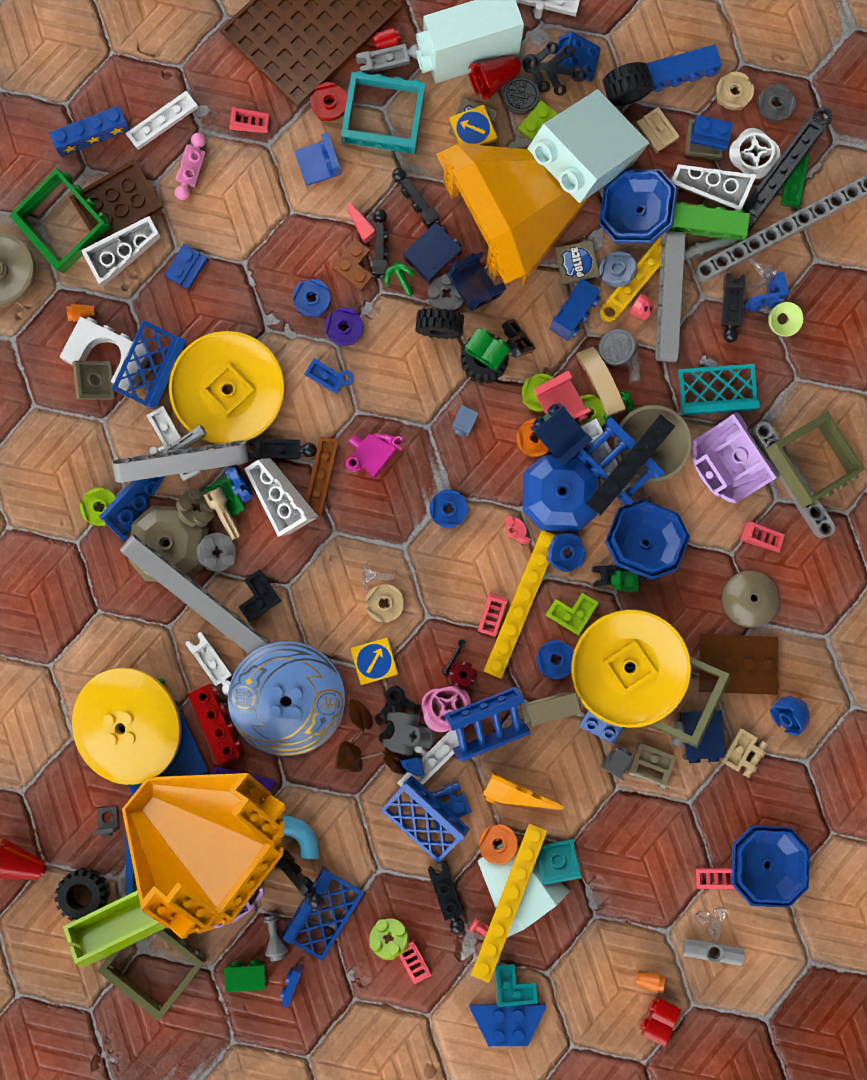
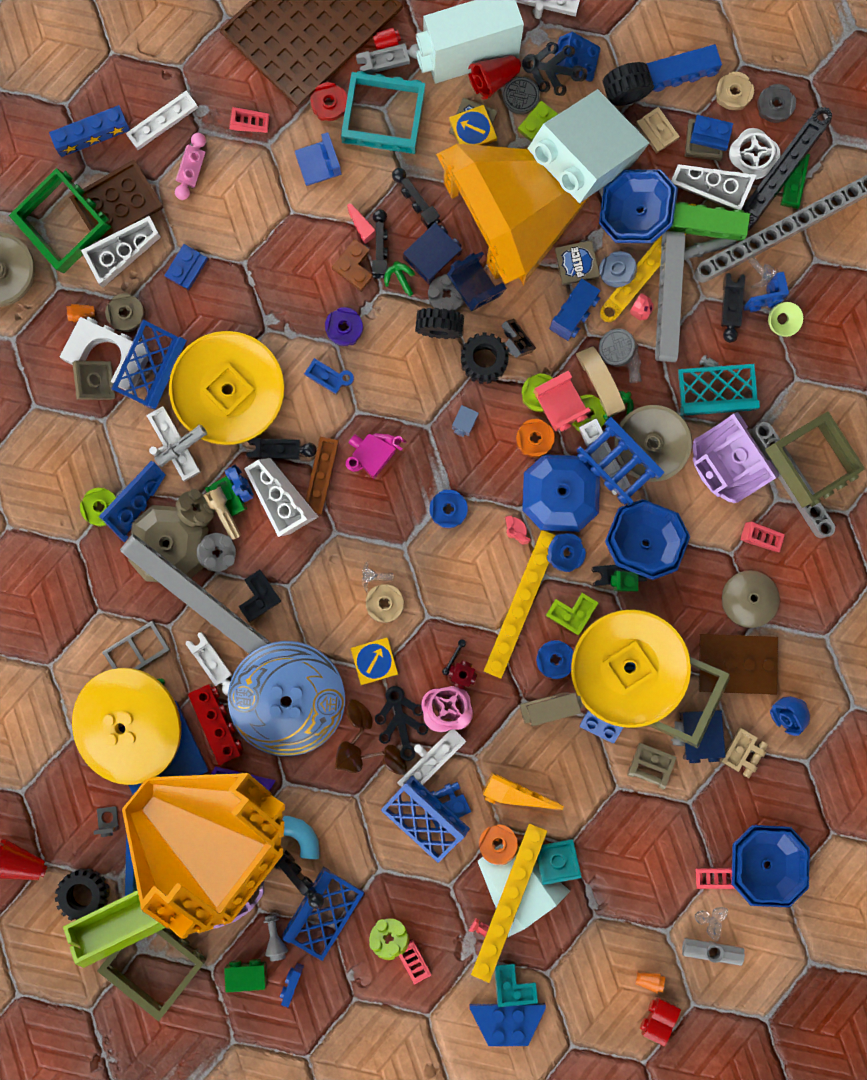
light grey beam [112,441,249,482] -> none
blue plate [293,279,331,318] -> none
dark grey piece [382,712,434,755] -> none
blue tile [401,756,424,776] -> none
black plate [427,861,465,934] -> none
blue fence [444,687,531,762] -> none
green brick [464,328,510,371] -> none
coral slope [478,593,507,637] -> none
dark blue panel [530,403,593,465] -> none
black plate [586,414,676,516] -> none
dark grey window [601,746,632,781] -> none
none -> light grey window [102,621,170,670]
none -> dark tan plate [105,293,145,332]

